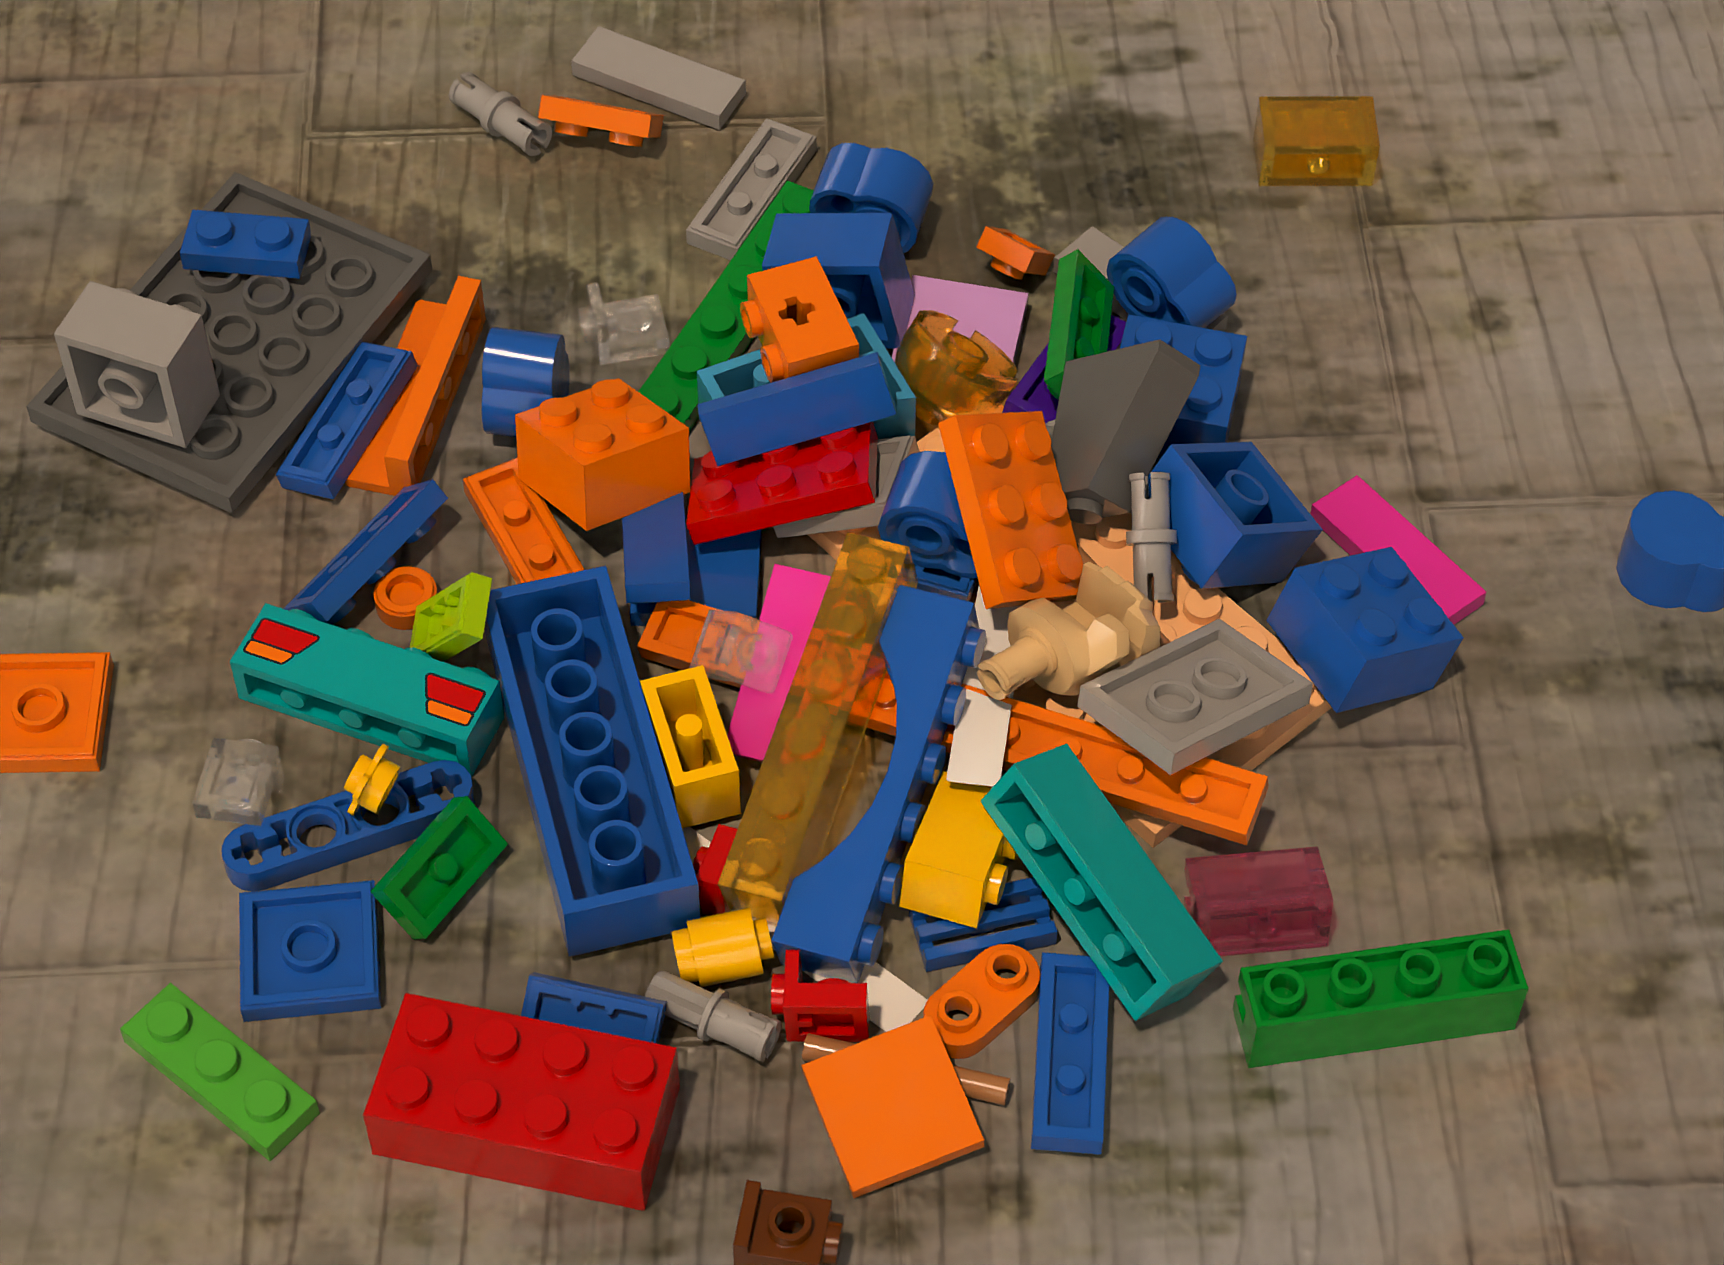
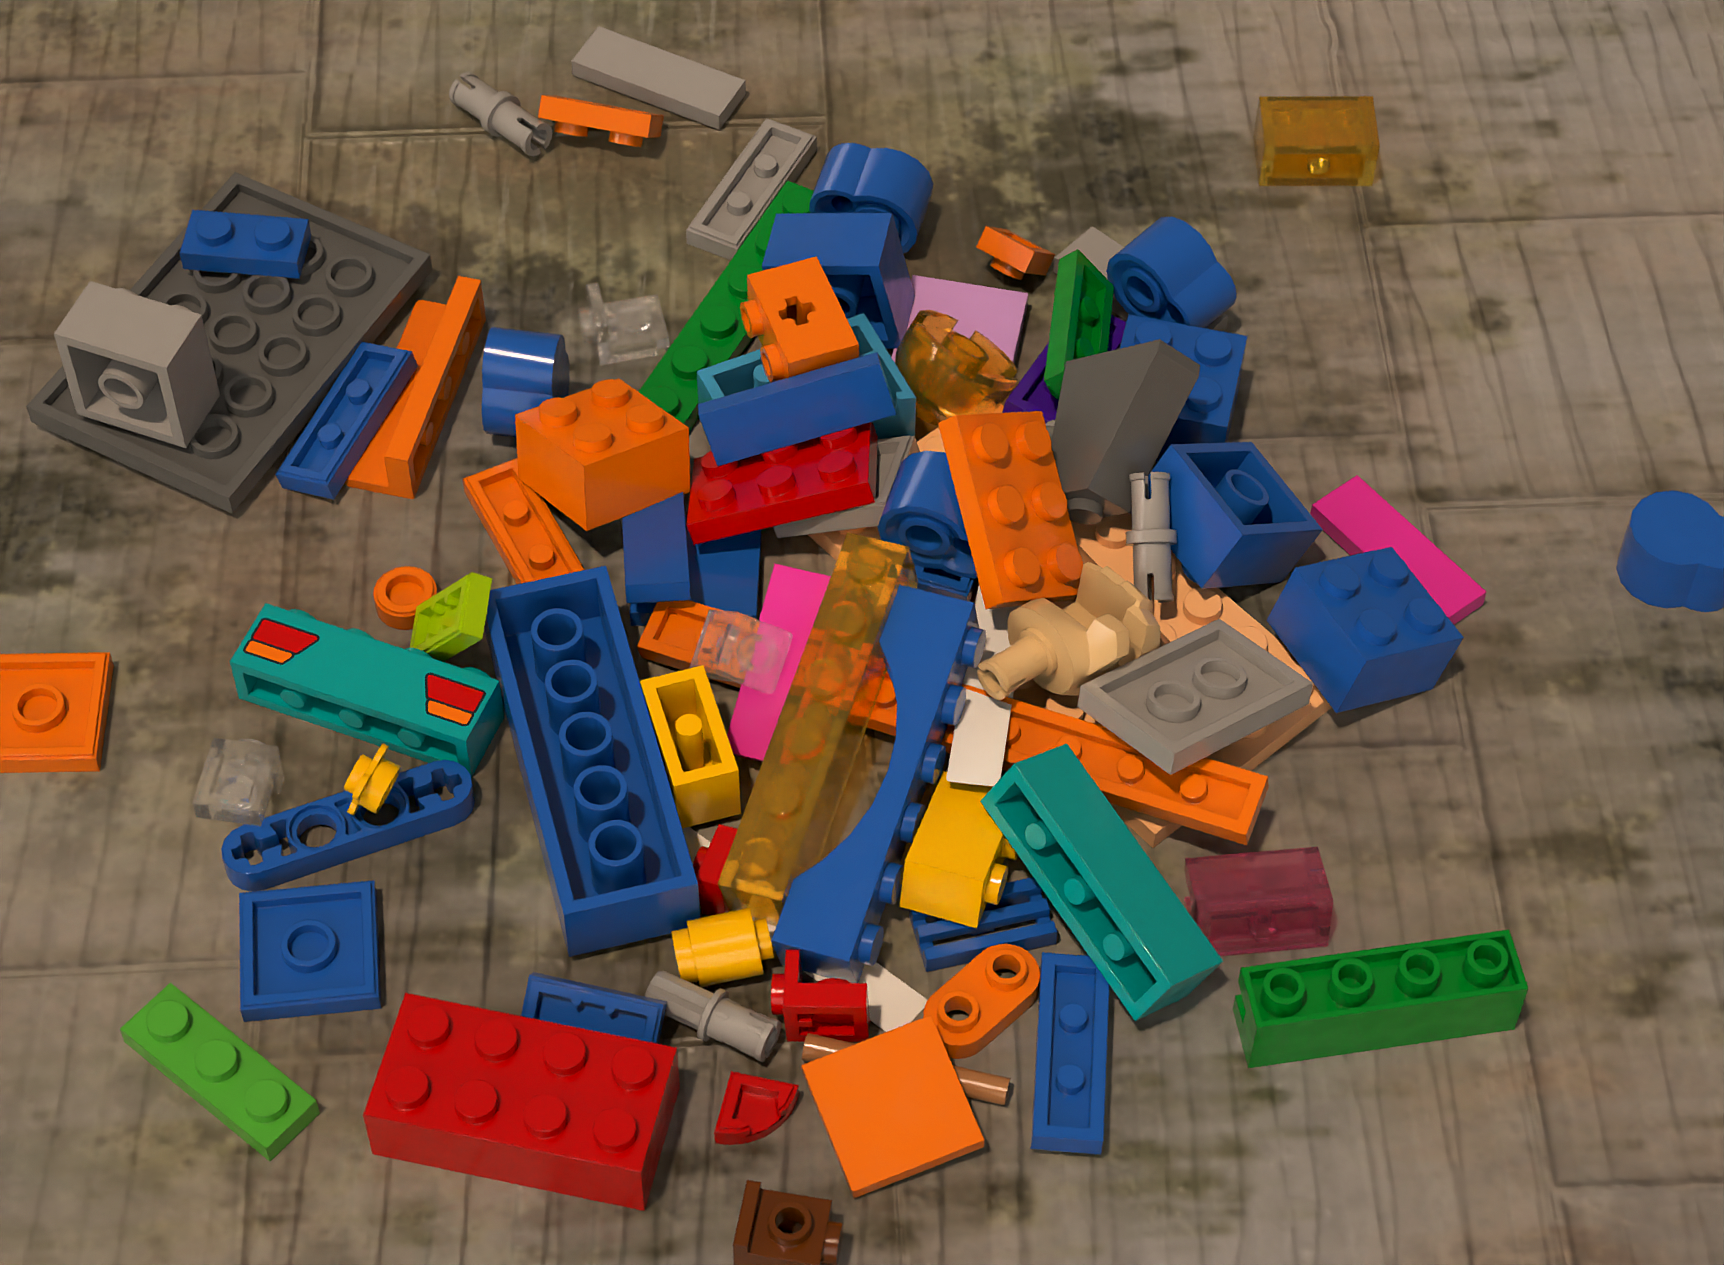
blue plate [283,479,448,625] -> none
green plate [370,796,508,939] -> none
none -> red tile [714,1071,799,1145]

